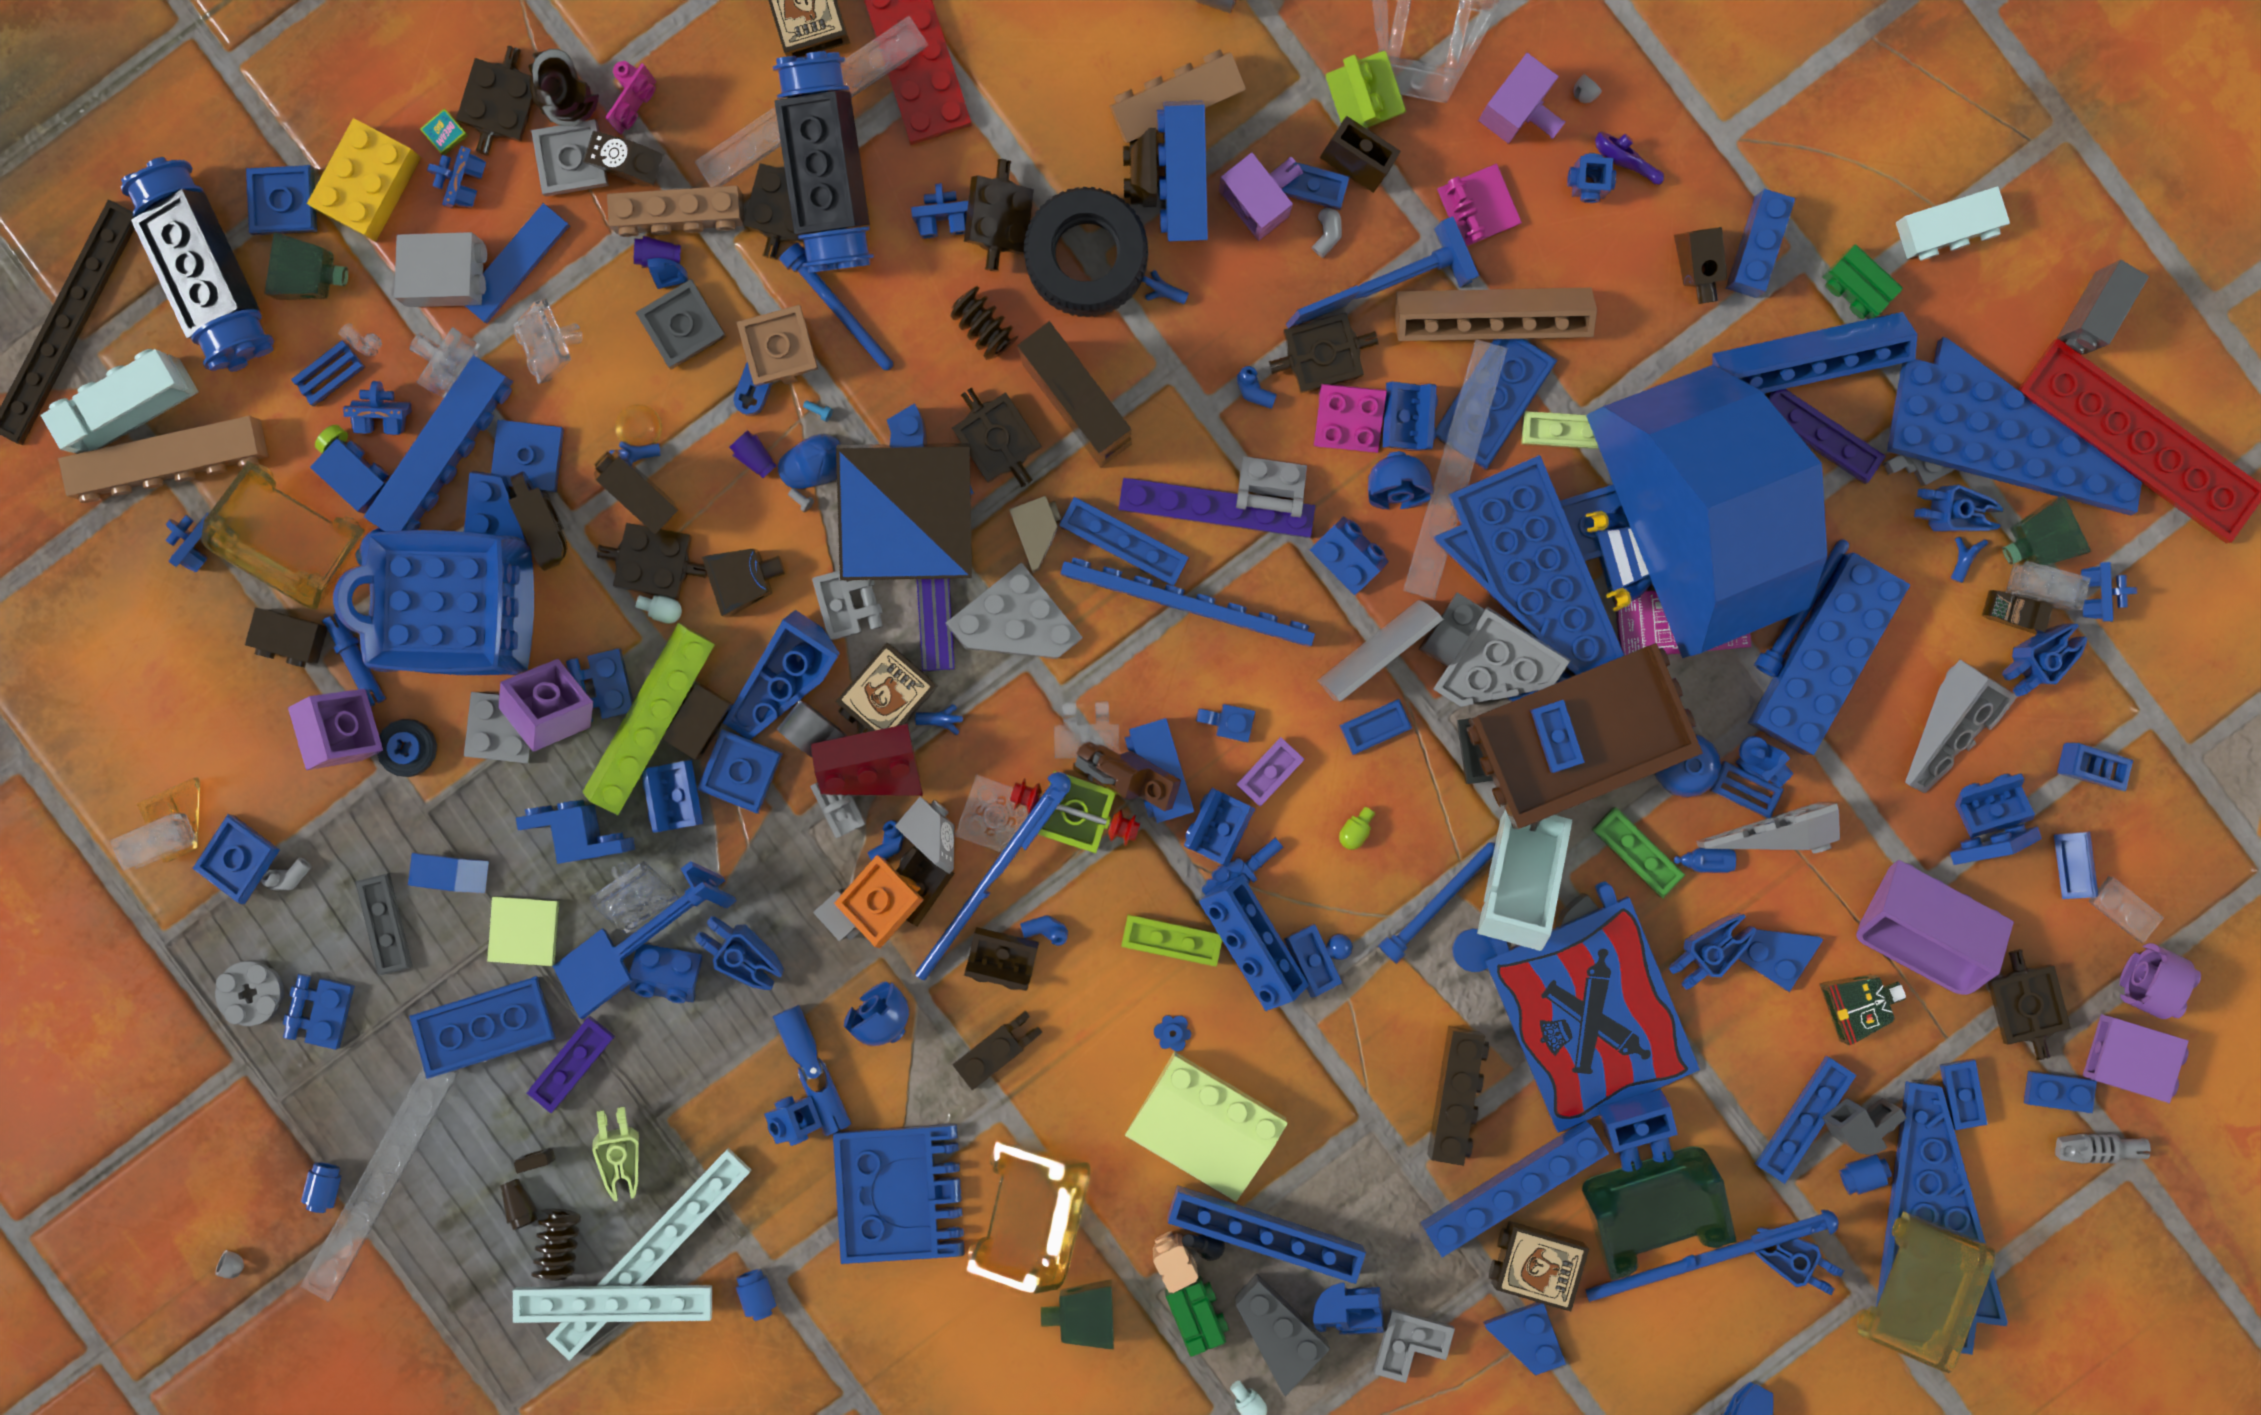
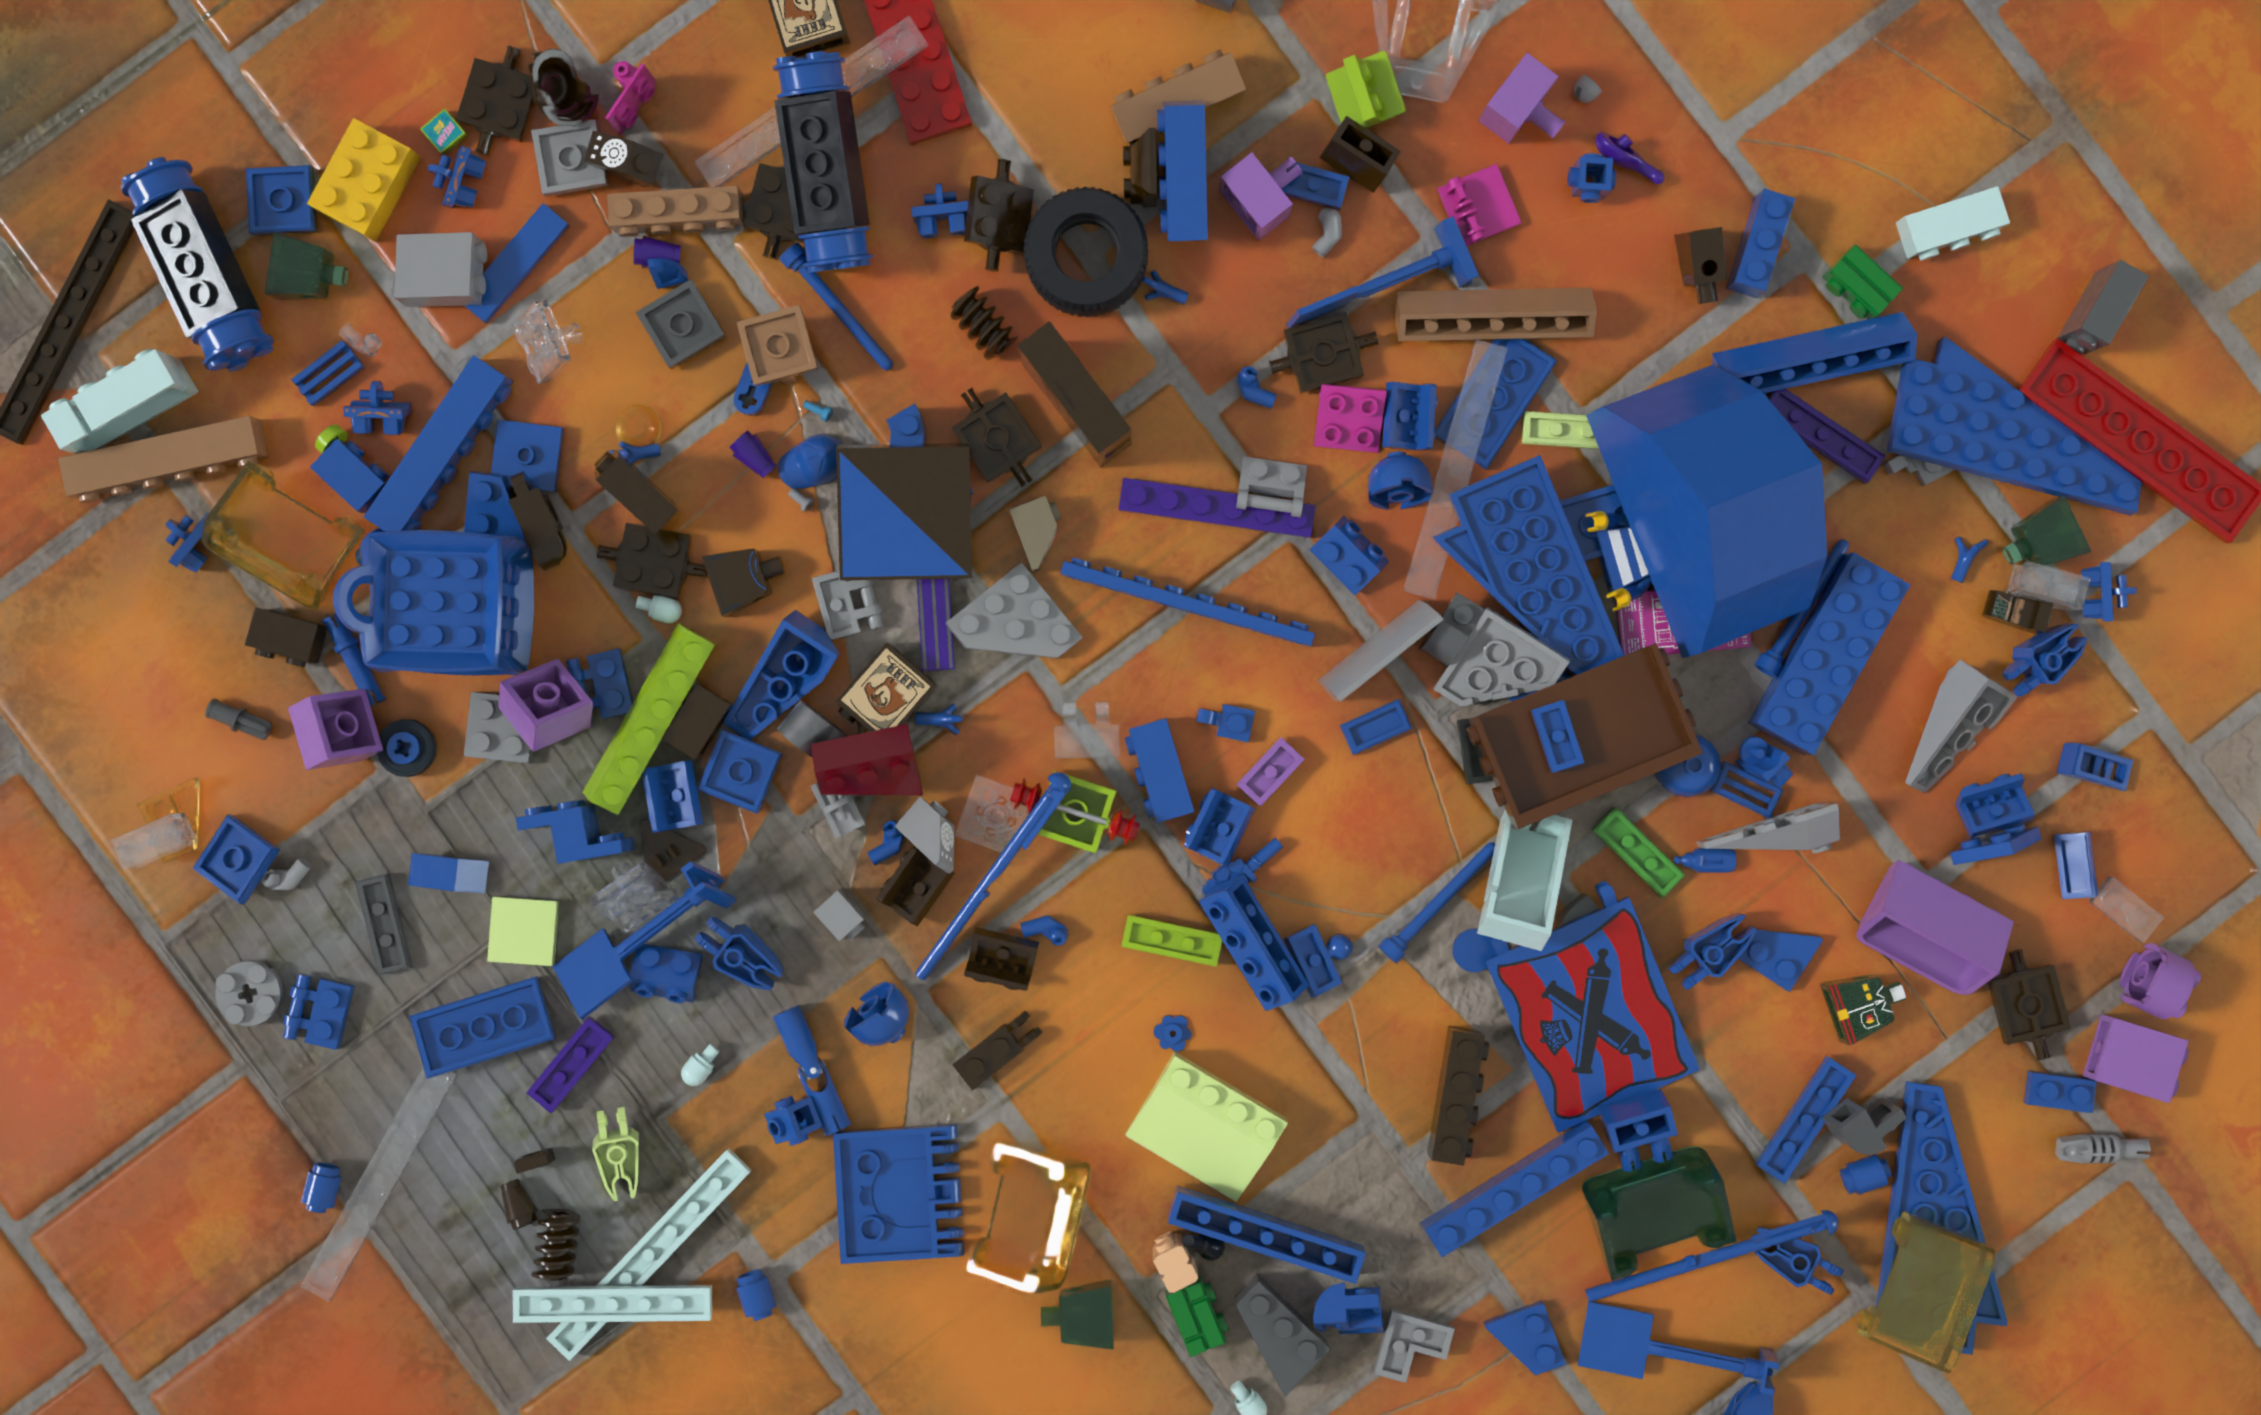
light grey hinge [215,1250,244,1279] -> none
clear plate [409,327,480,398] -> none
orange bracket [834,855,924,949] -> none
blue plate [1059,497,1189,586] -> none
reddish brown plate [1073,741,1181,811] -> none
lime cylinder [1339,807,1375,850] -> none
brick [1489,1221,1589,1312] -> none
blue hinge [1914,485,2003,532] -> none
blue plate [1940,1059,1988,1130] -> none
none -> dark grey axle [205,698,273,740]
none -> dark brown piece [640,819,706,890]
none -> light aqua cylinder [681,1044,720,1086]
none -> blue piece [1578,1300,1779,1396]

